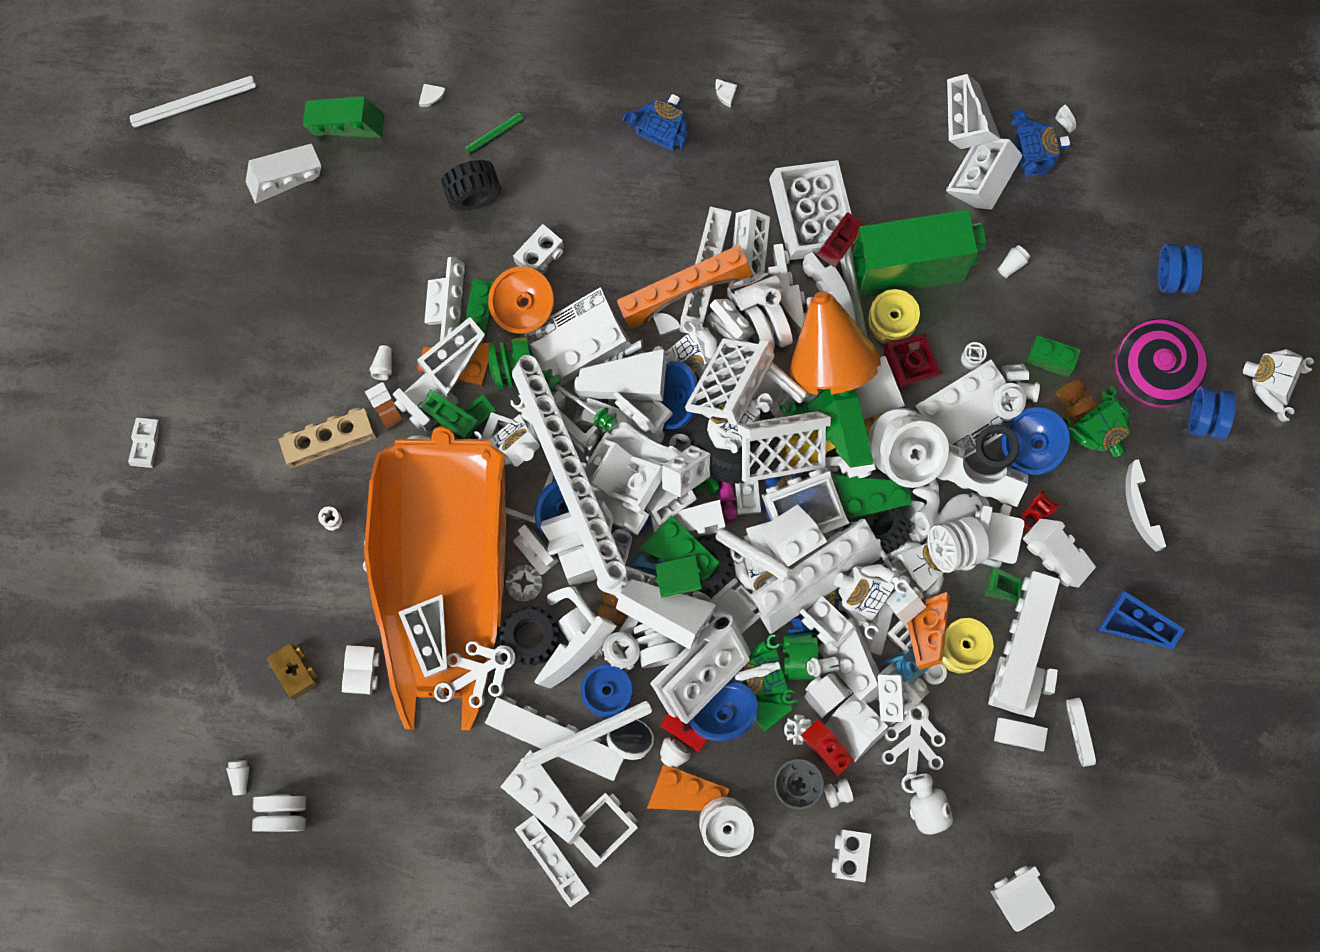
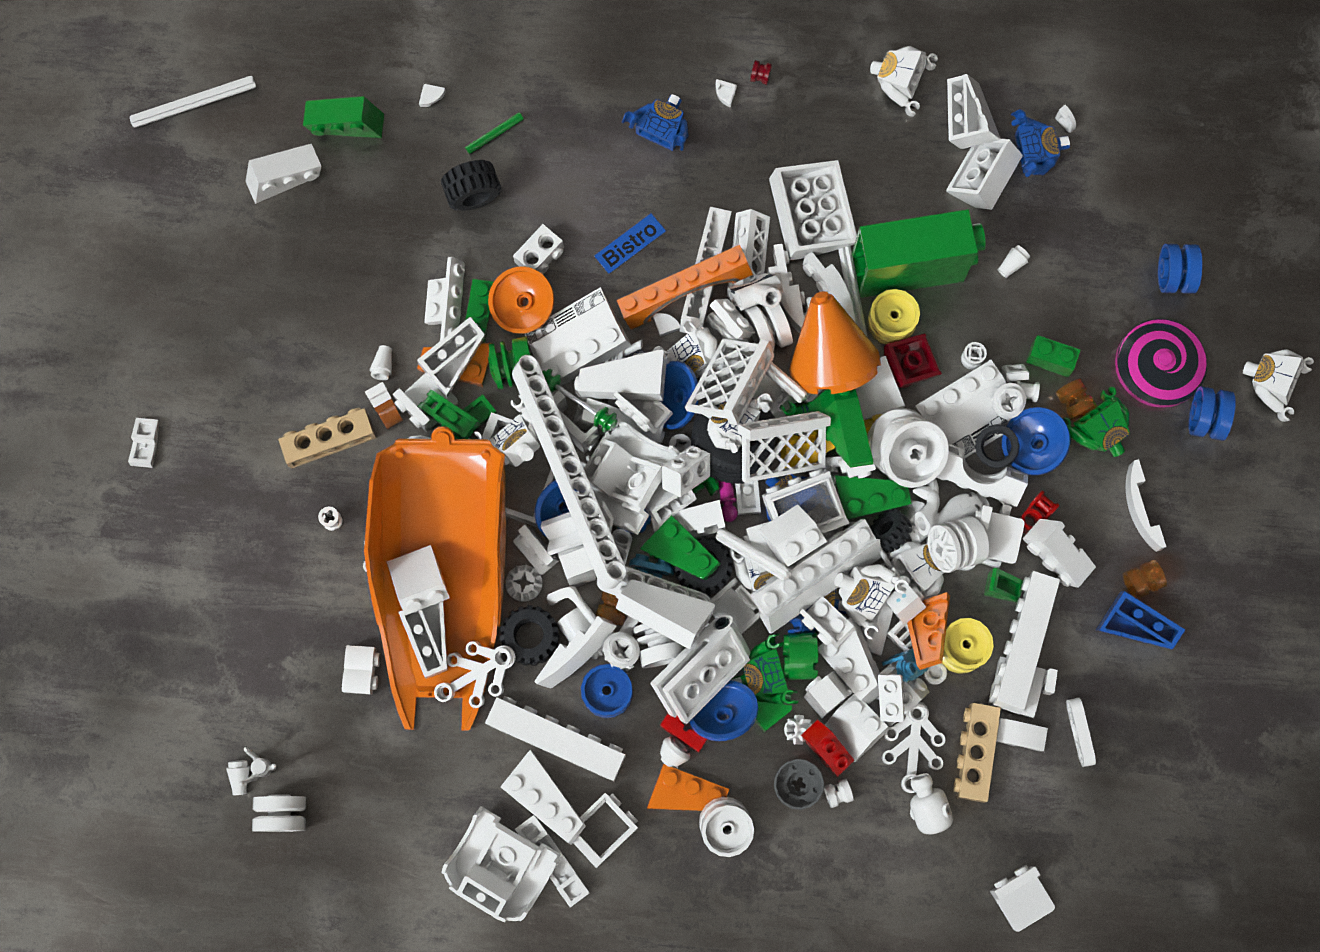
pearl gold brick [266,643,318,700] -> none
white axle [520,701,652,771] -> none
black tile [607,719,654,760] -> none
green piece [655,555,702,598] -> none
white piece [735,661,780,681] -> none
white pin [807,657,839,677] -> none
dark red brick [816,212,865,267] -> none
white brick [831,830,871,882] -> none
none -> white plant [239,747,276,786]
none -> white brick [387,545,450,615]
none -> white piece [442,806,562,922]
none -> blue sticker [594,213,666,274]
none -> dark red wheel [750,60,772,85]
none -> white torso [870,46,938,117]
none -> tan brick [953,703,1001,803]
none -> clear orange wheel [1123,560,1167,599]

